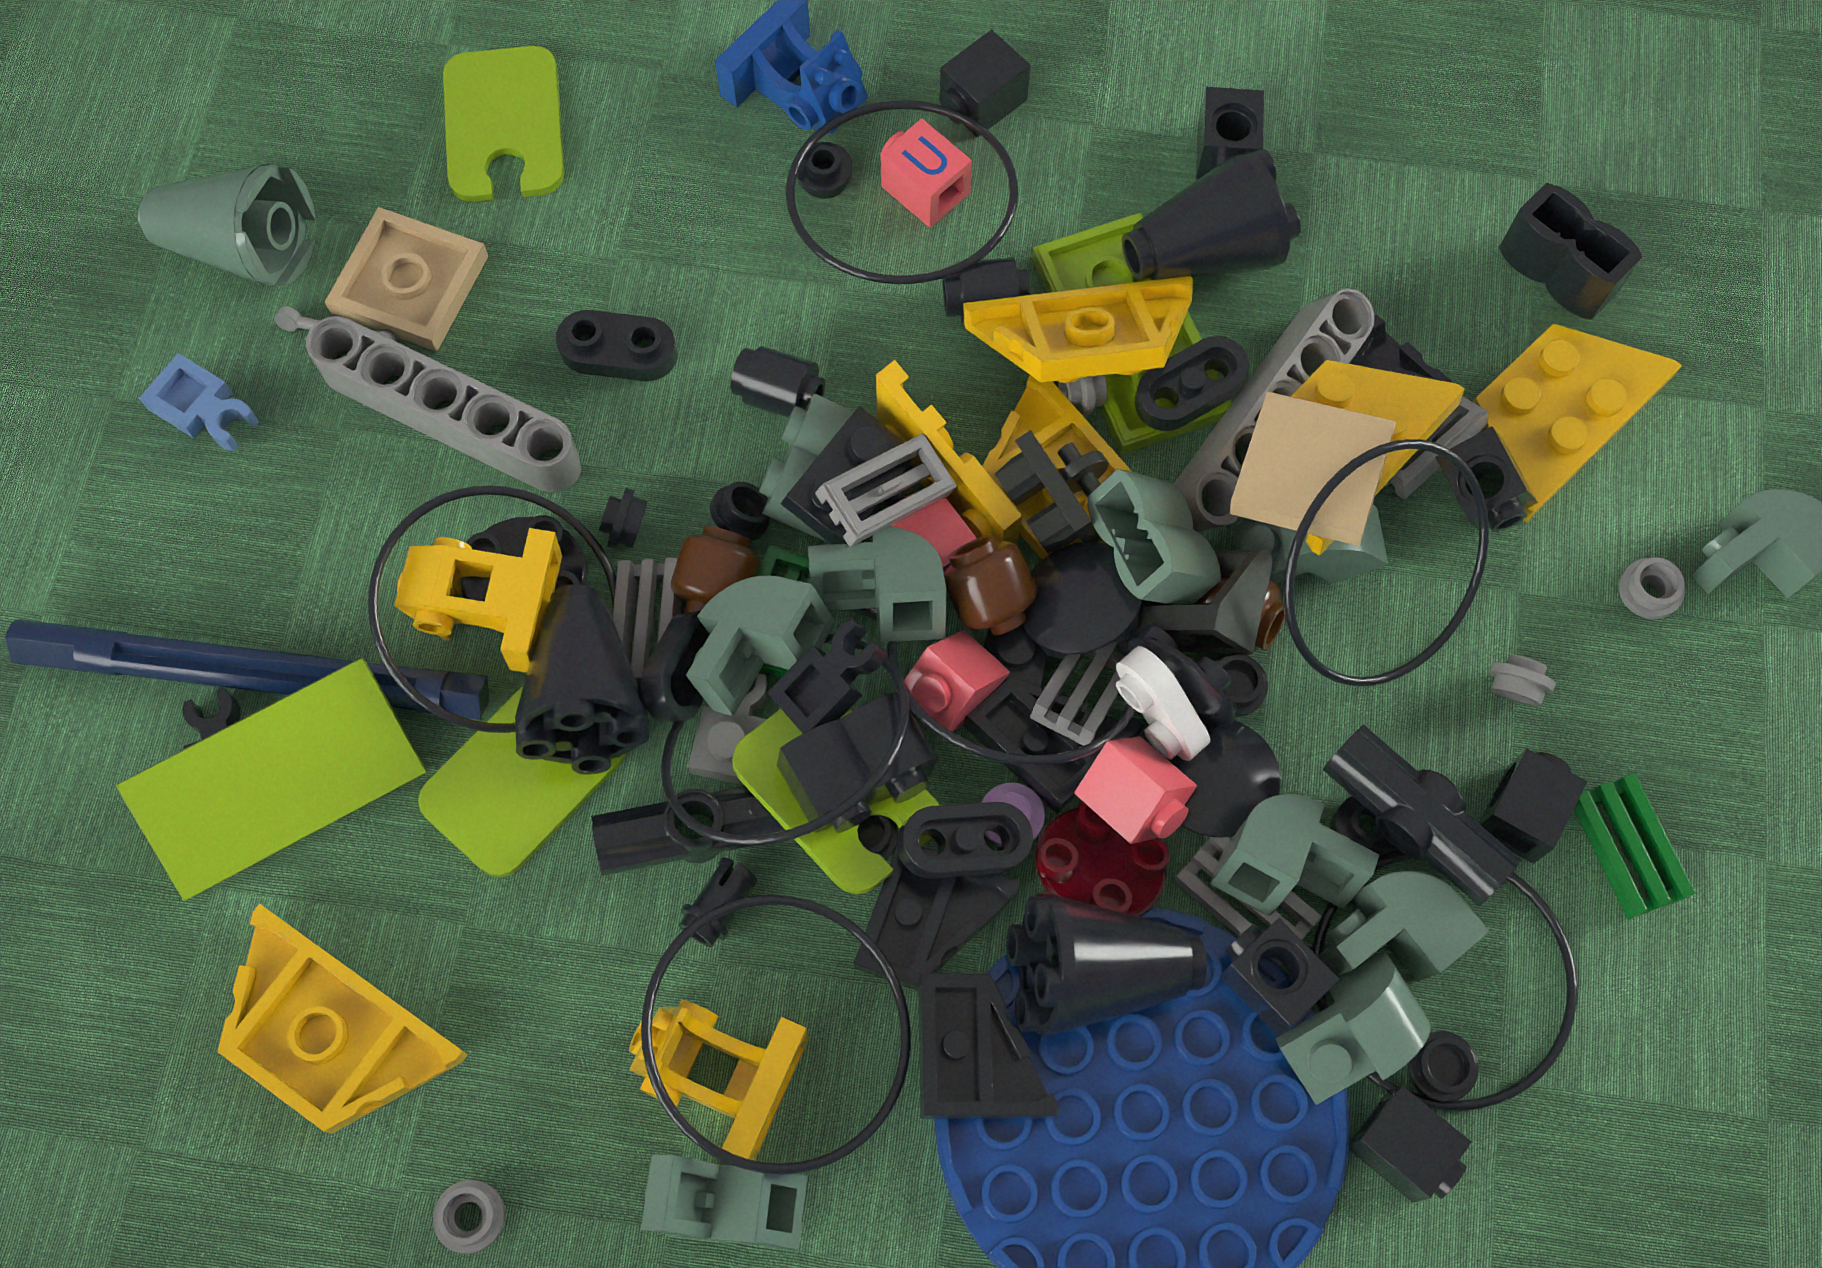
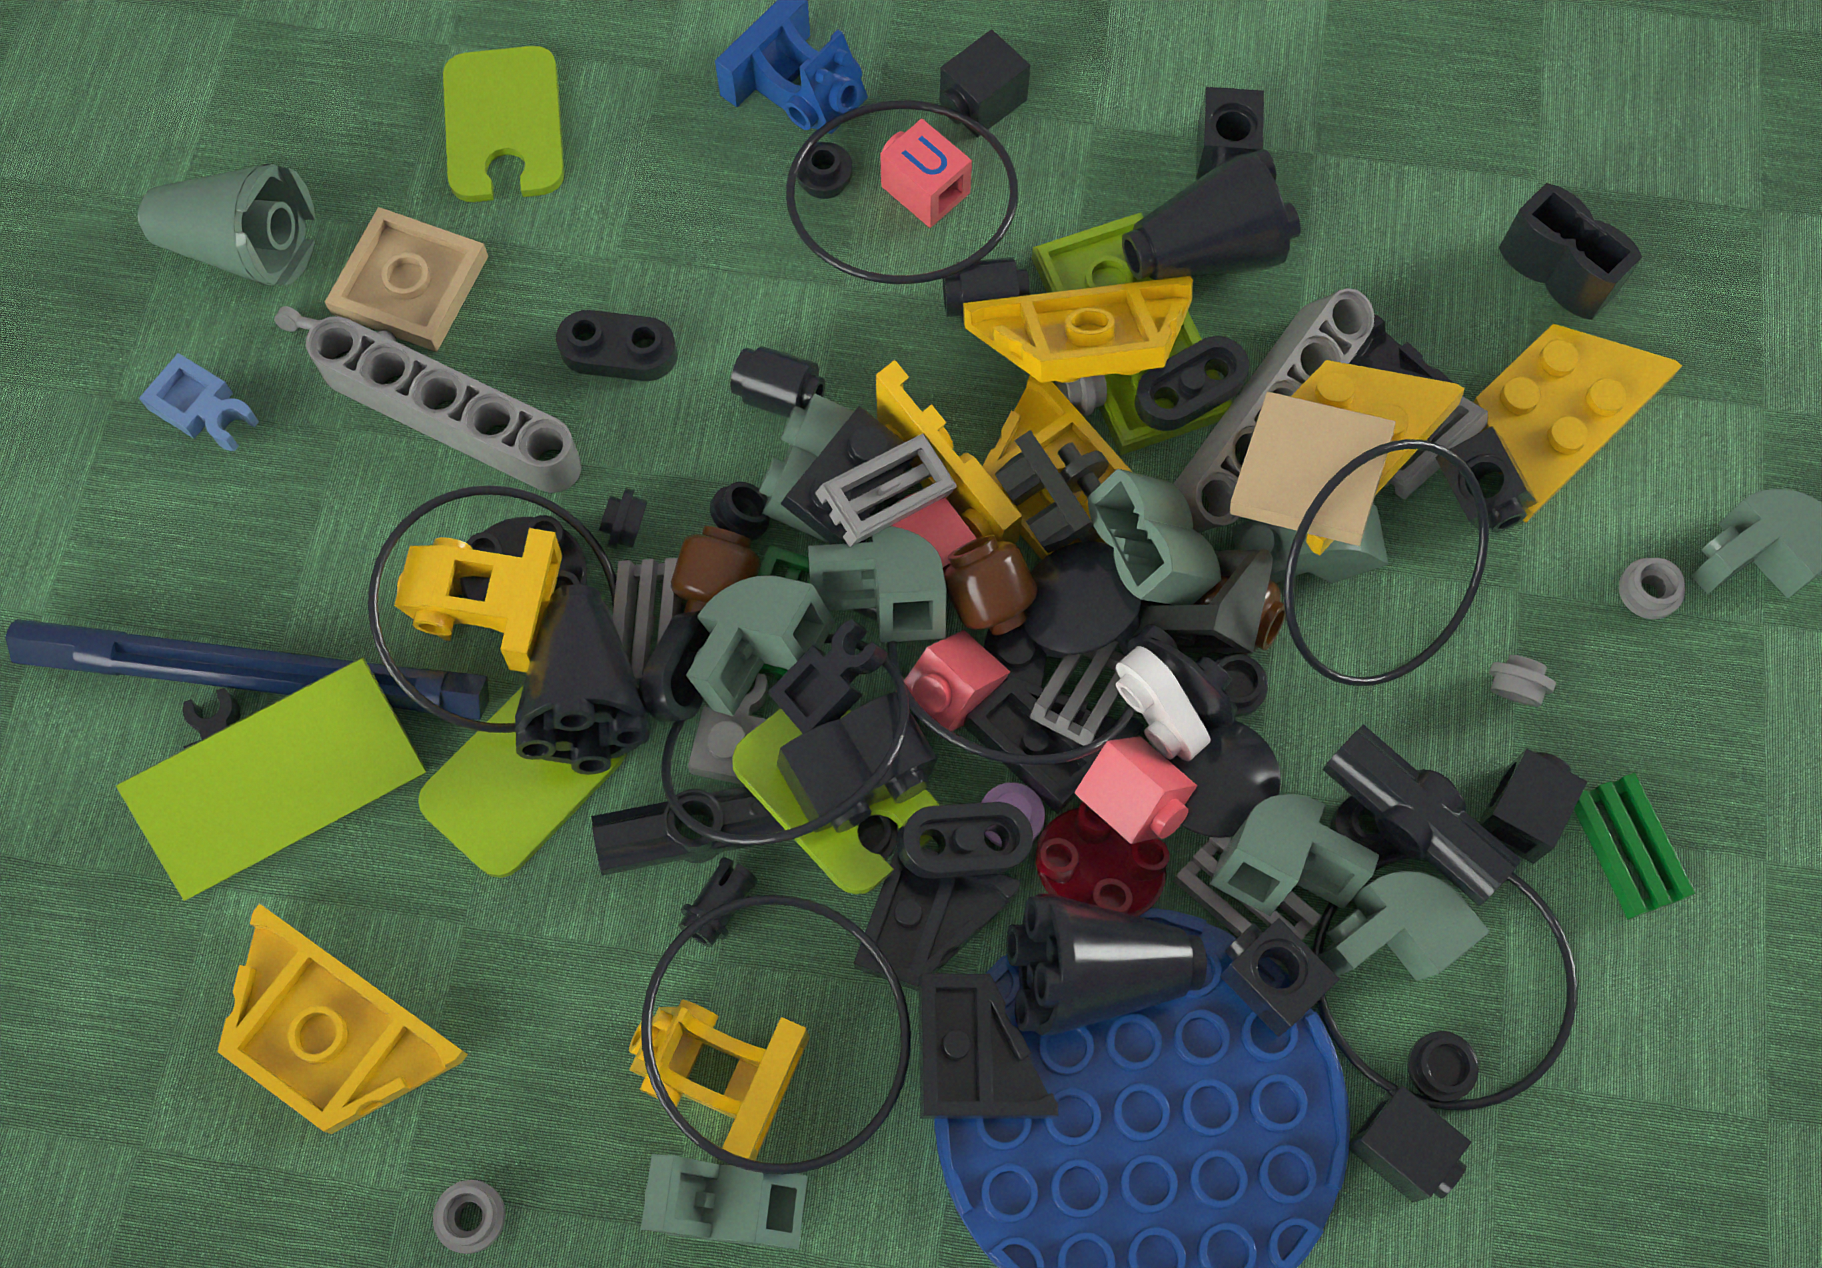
sand green brick [1275,950,1431,1105] -> none

